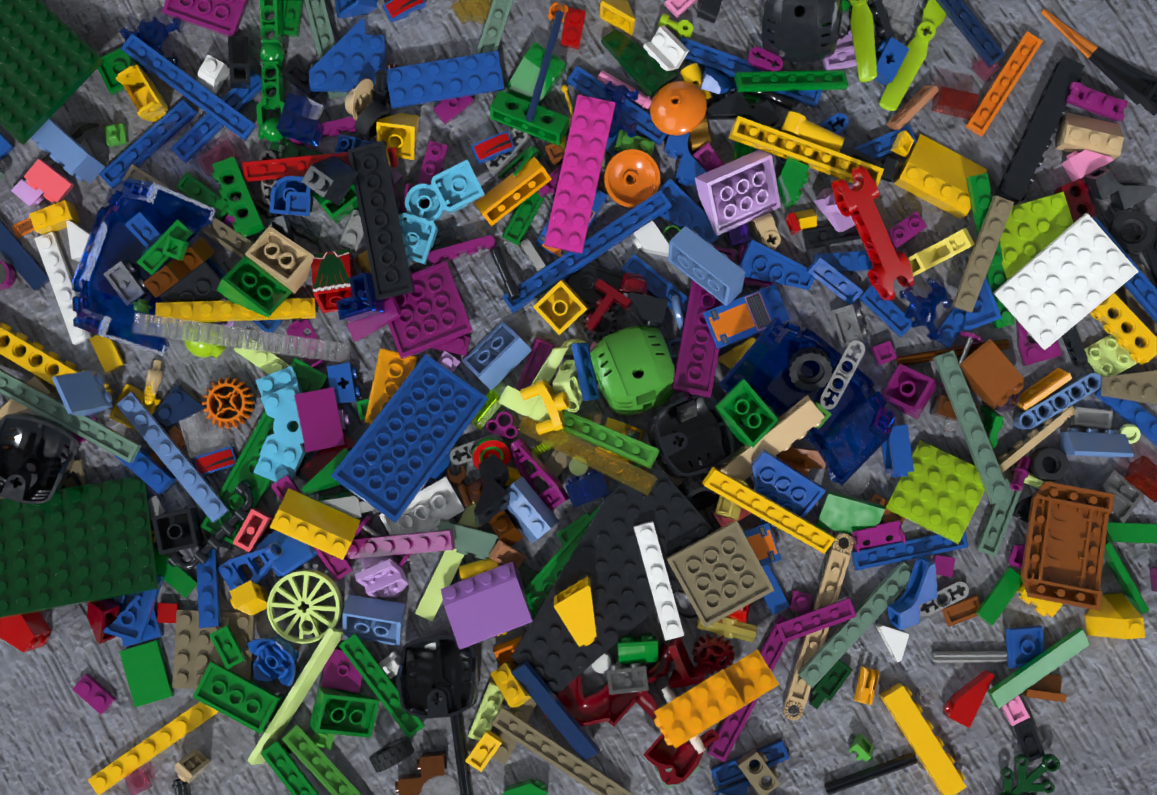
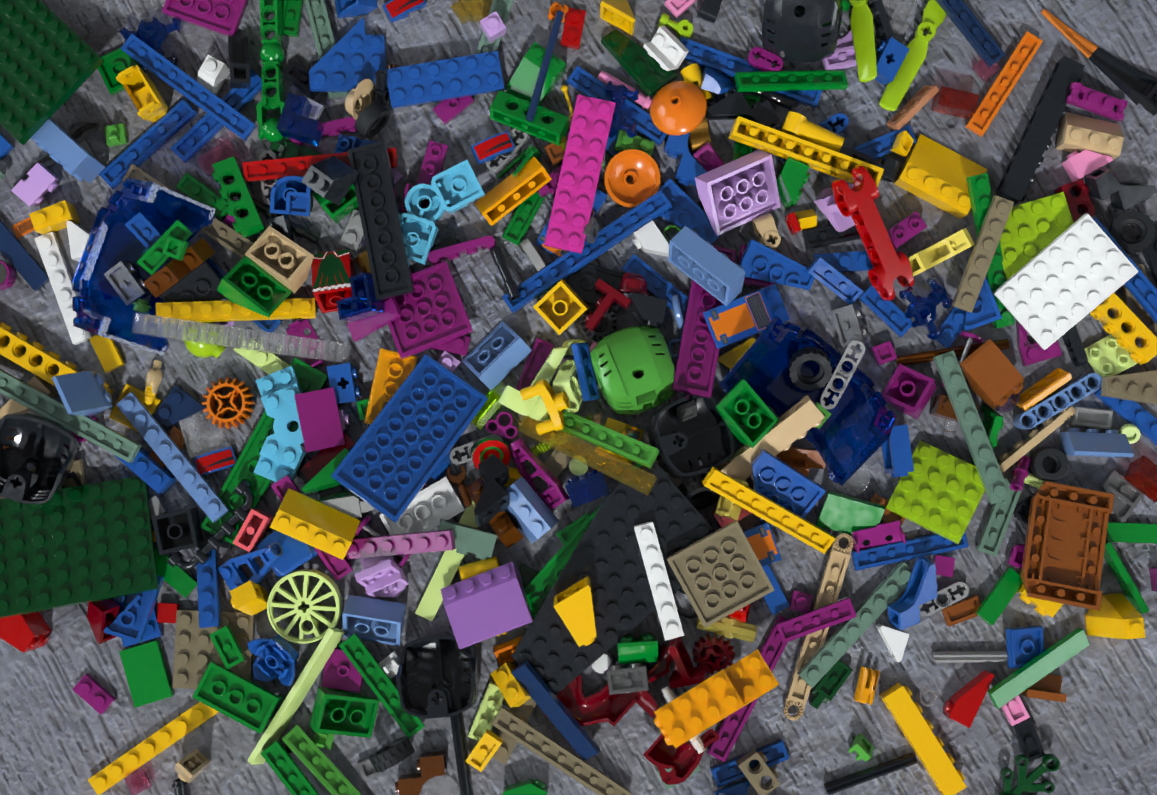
coral brick [24,159,75,203] -> none
yellow slope [376,113,419,160] -> none
nougat tile [489,540,527,569] -> none
dark purple plate [727,223,750,247] -> none
none -> flat silver tile [357,757,383,781]
none -> lavender brick [480,11,506,43]
none -> flat silver tile [583,217,600,244]

